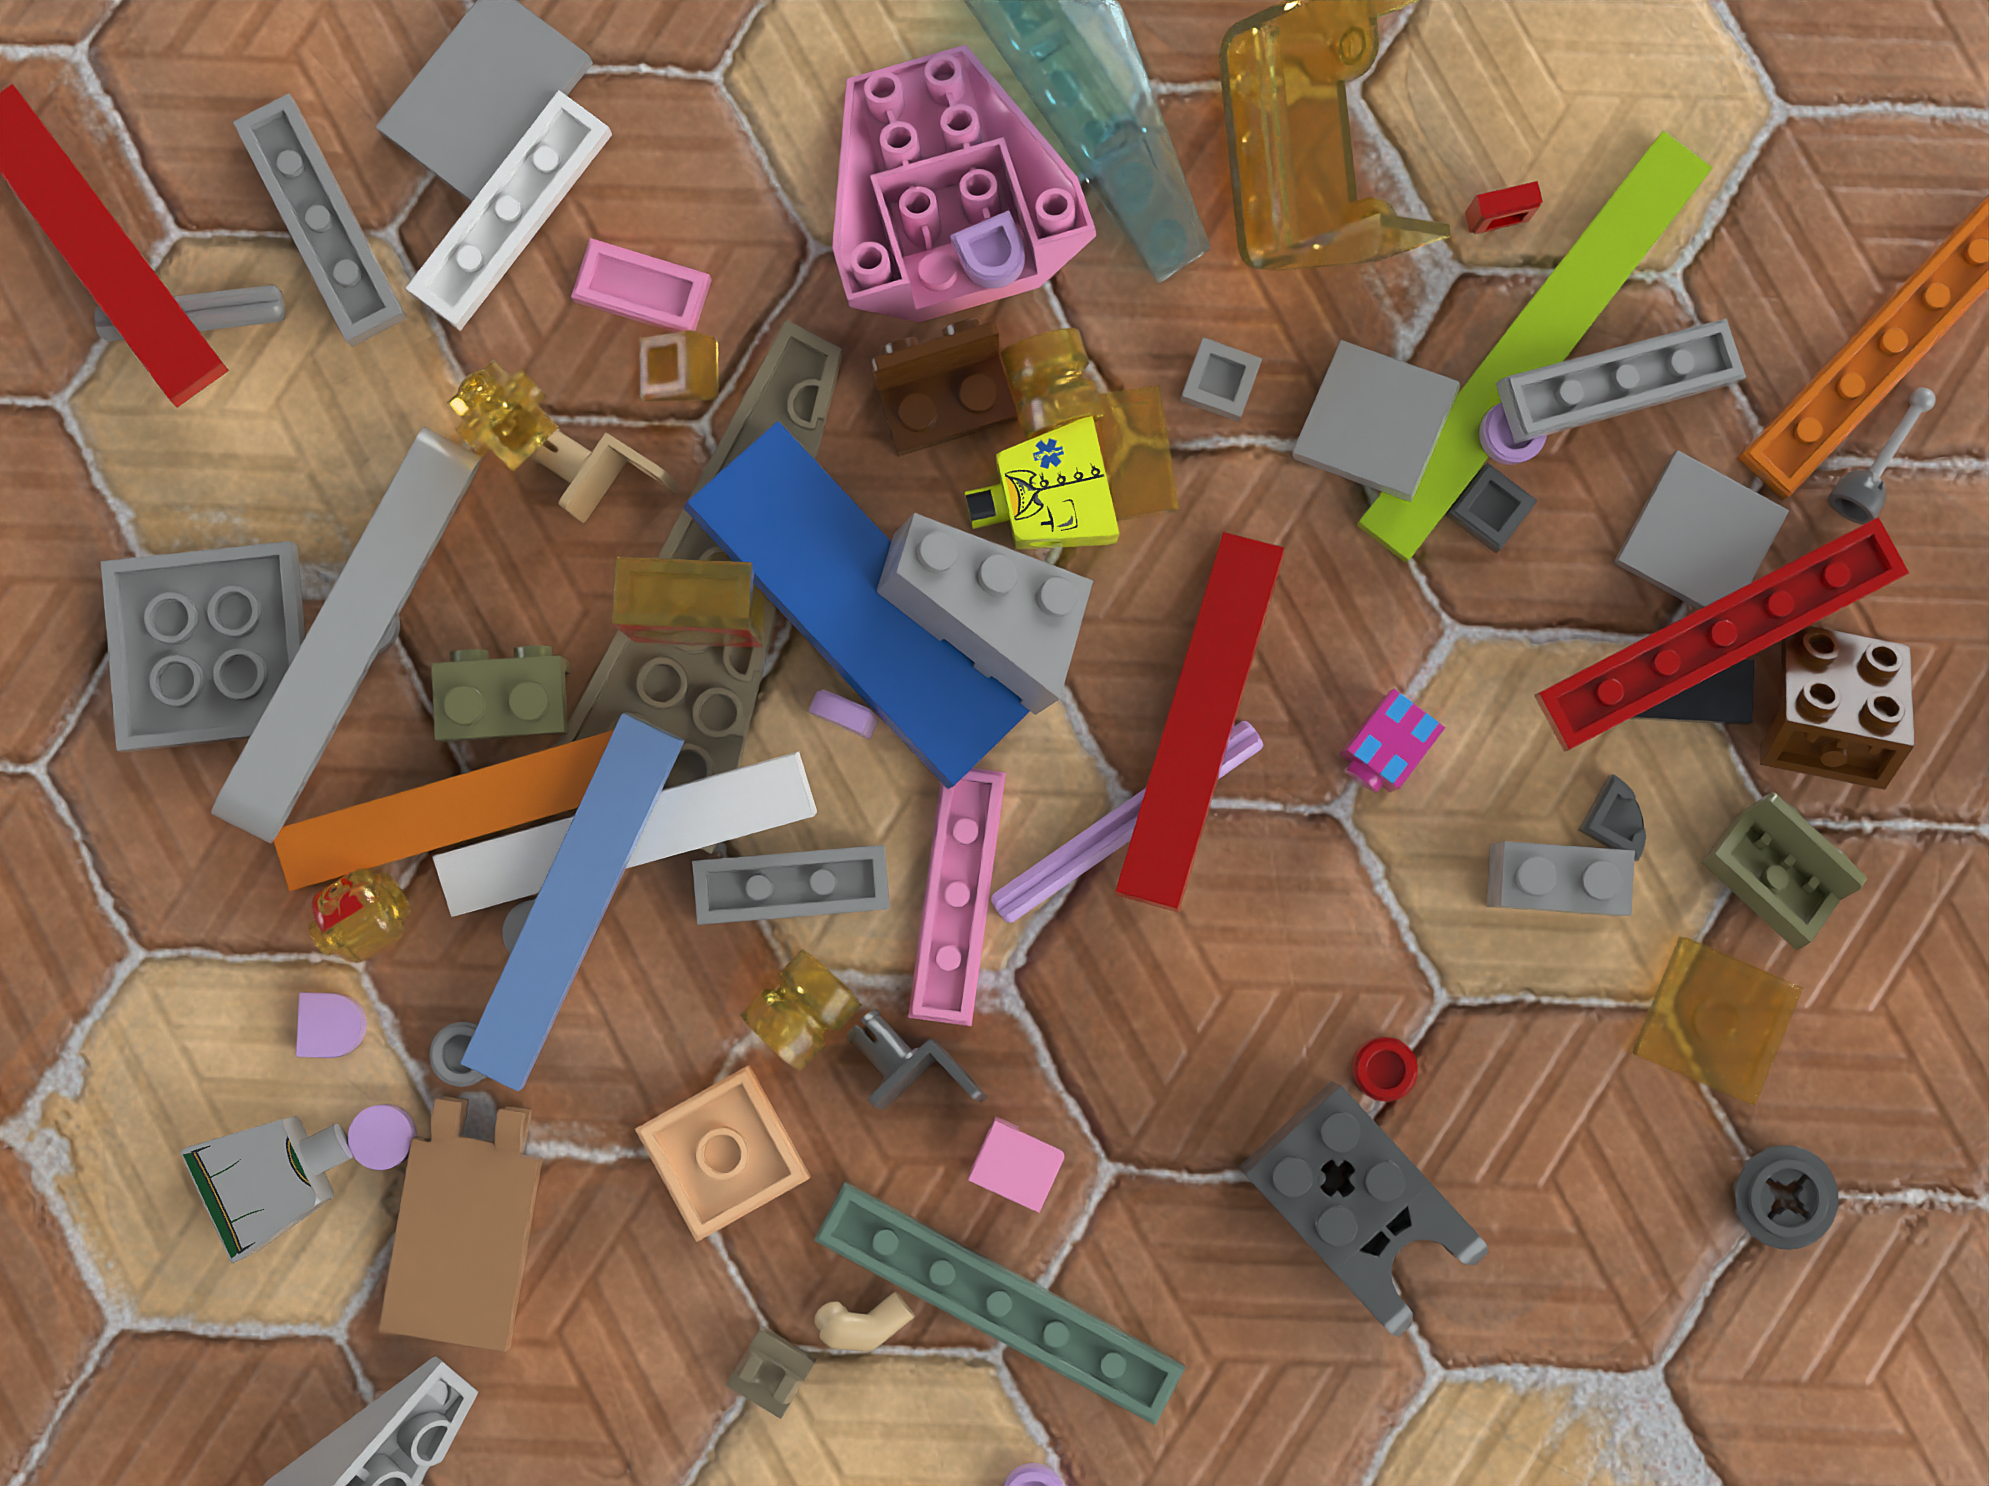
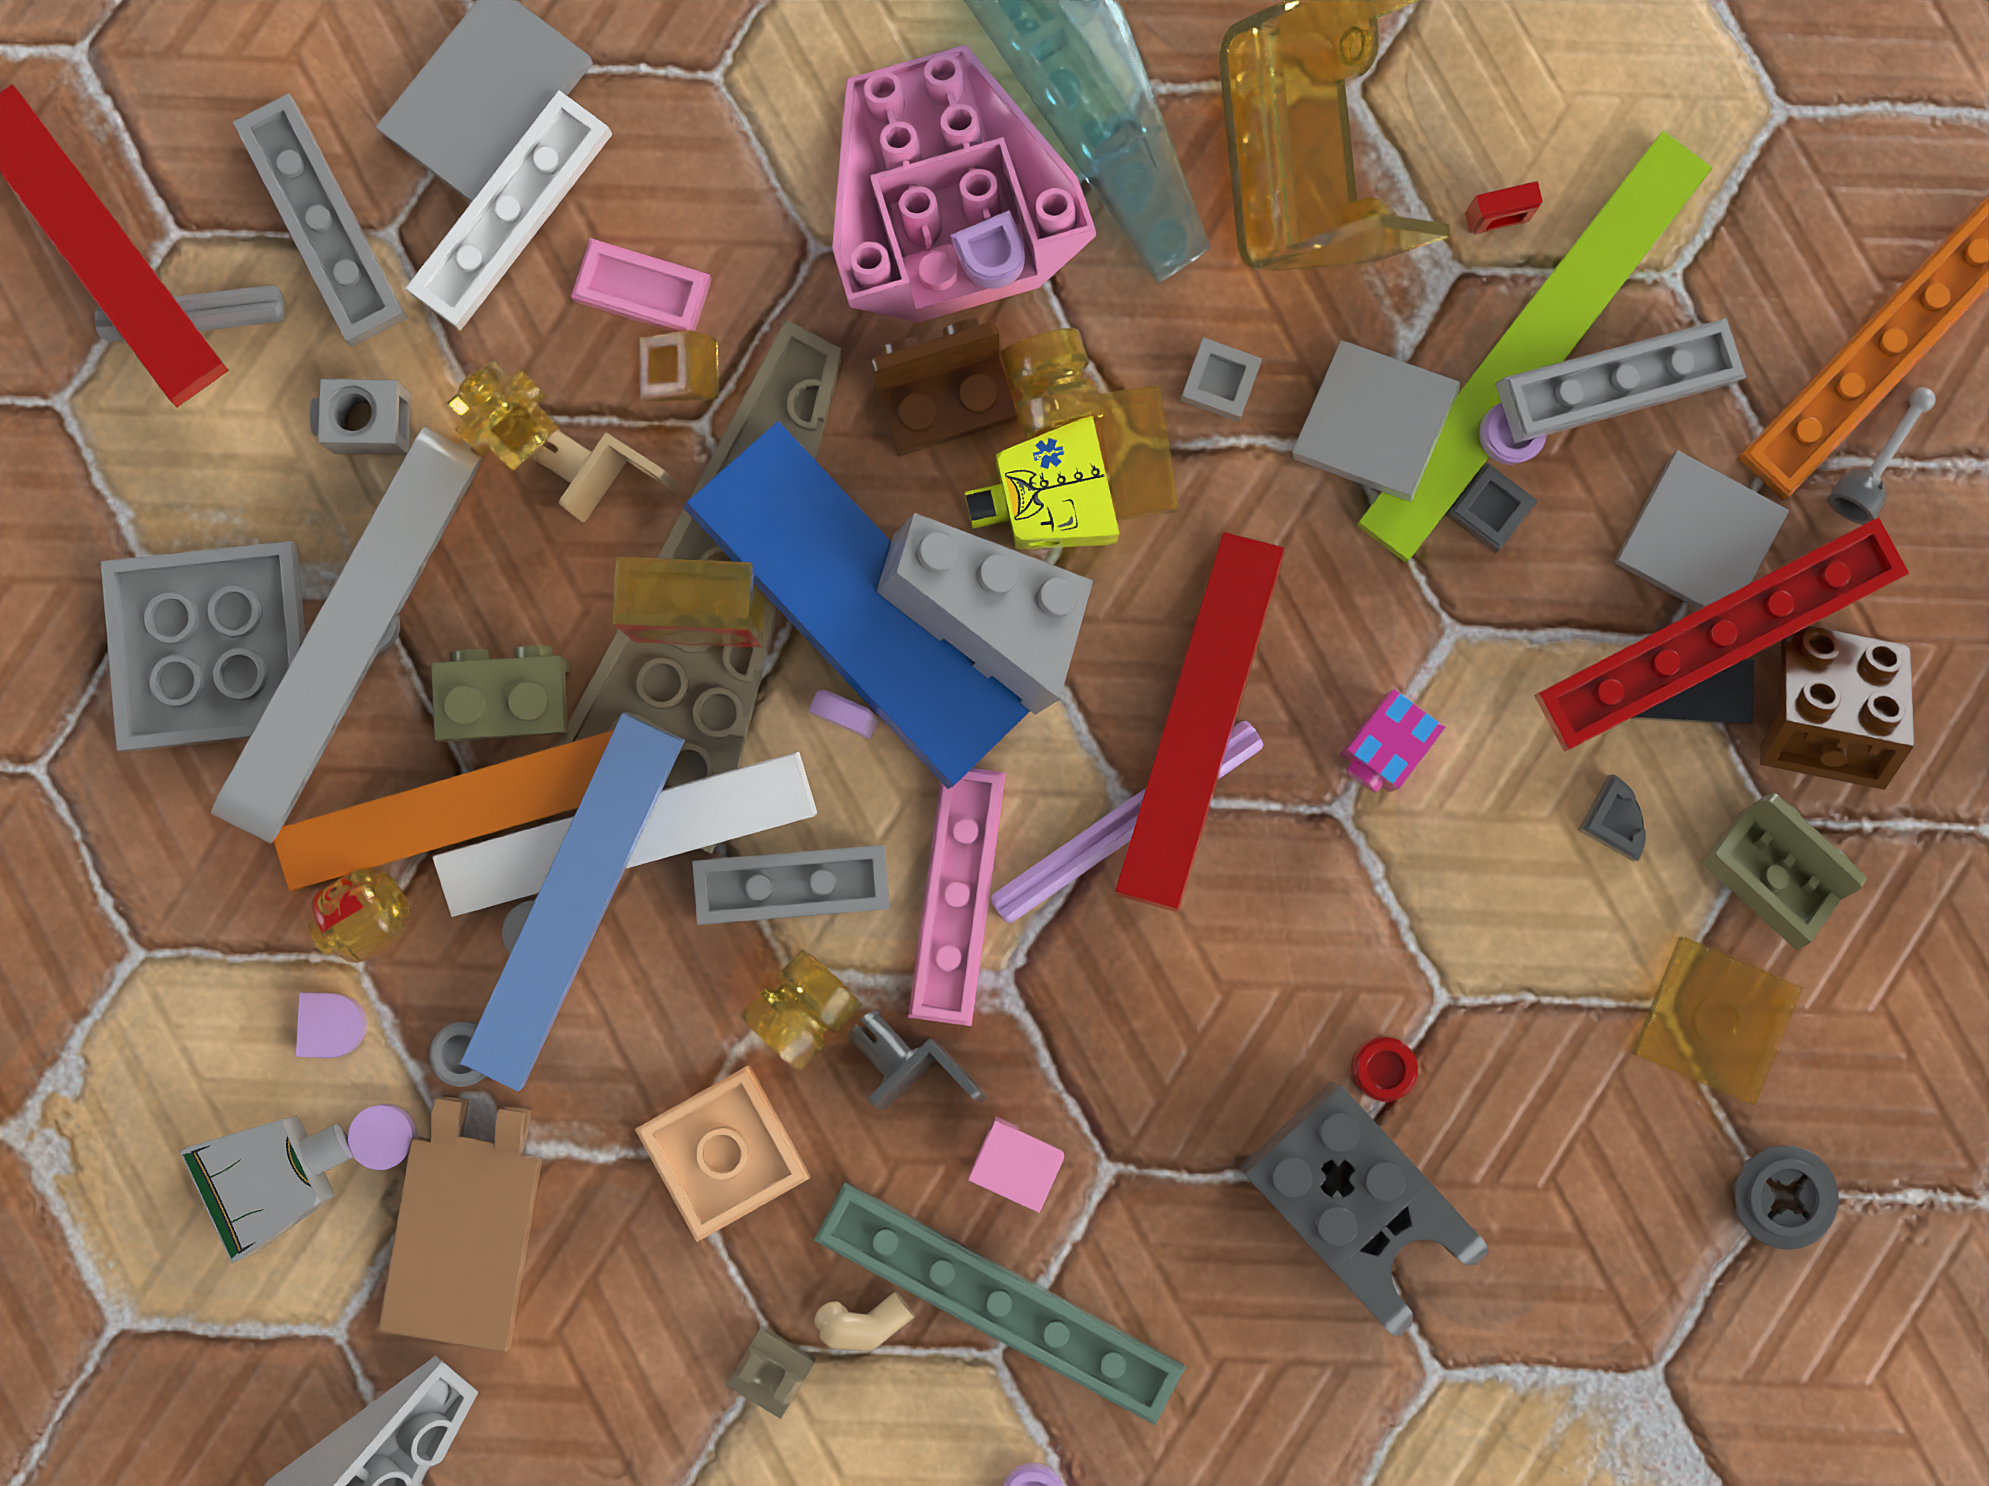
light grey brick [1487,841,1635,916] -> none
none -> light grey brick [310,379,411,455]

